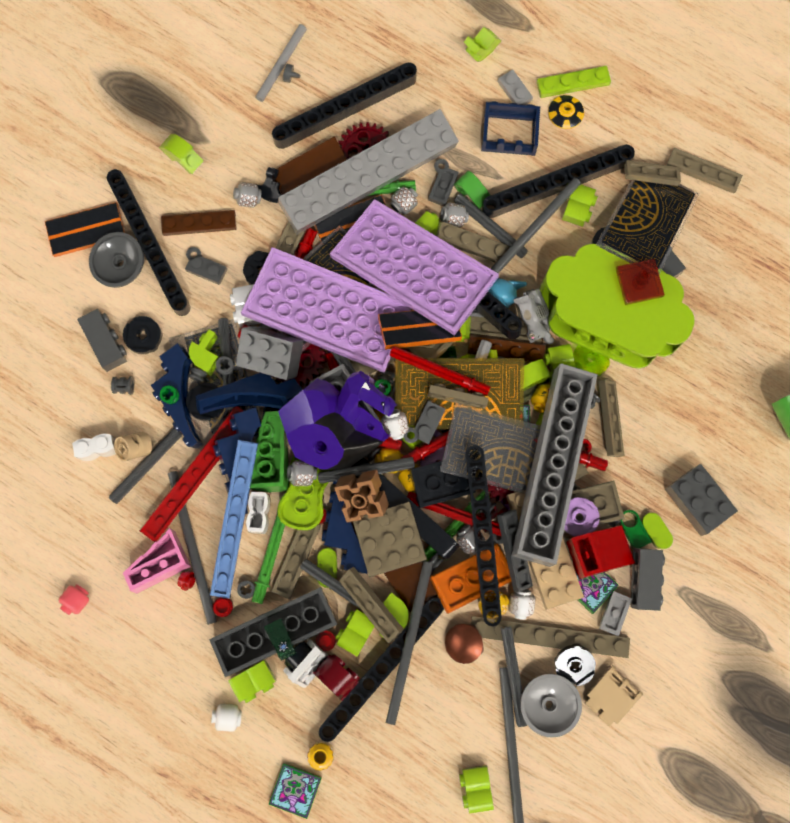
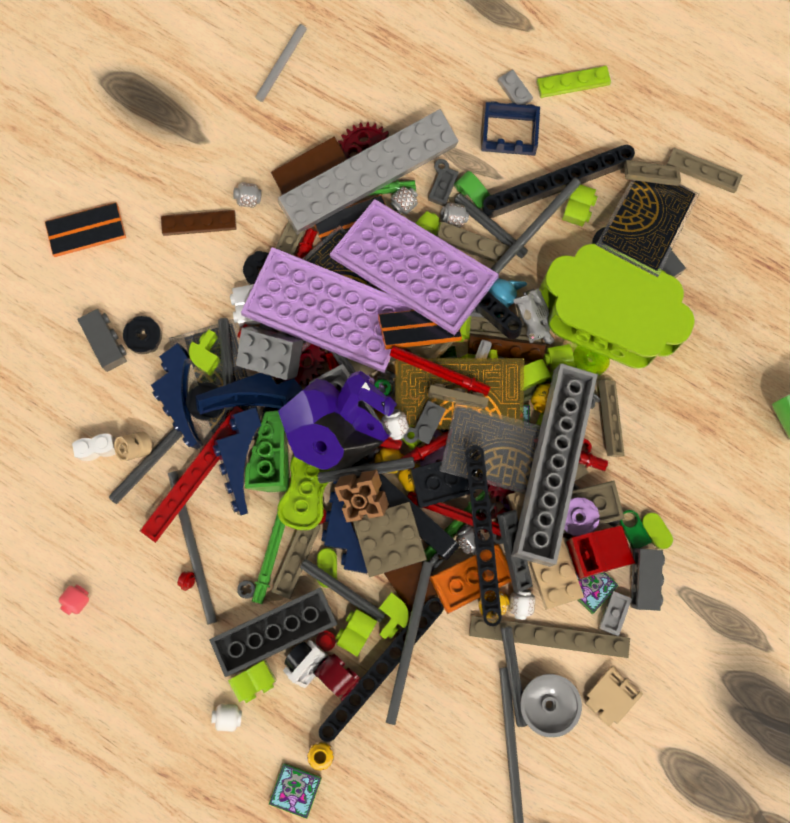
dark grey dish [89,232,144,288] -> none
black beam [106,169,191,316] -> none
dark grey bush [111,376,134,395] -> none
bright pink wedge [123,528,191,594] -> none
lime brick [159,134,204,174] -> none
green bush [159,386,180,404] -> none
dark grey hinge [185,247,227,285] -> none
dark grey bush [188,367,207,383] -> none
medium blue tile [210,440,258,599] -> none
red plate [213,597,233,617] -> none
dark grey bush [216,356,234,375] -> none
white brick [246,492,270,534] -> none
black piece [253,167,282,203] -> none
clear green leg [264,618,296,661] -> none
black beam [272,62,417,149] -> none
dark grey tile [283,64,301,83] -> none
light grey head [287,461,317,486] -> none
dark tan plate [339,567,404,644] -> none
copper dish [445,623,484,664] -> none
lime brick [459,765,494,814] -> none
lime brick [464,27,502,62] -> none
dish [548,95,584,129] -> none
plate [554,643,596,686] -> none
clear red tile [616,259,665,305] -> none
dark grey brick [665,464,738,536] -> none

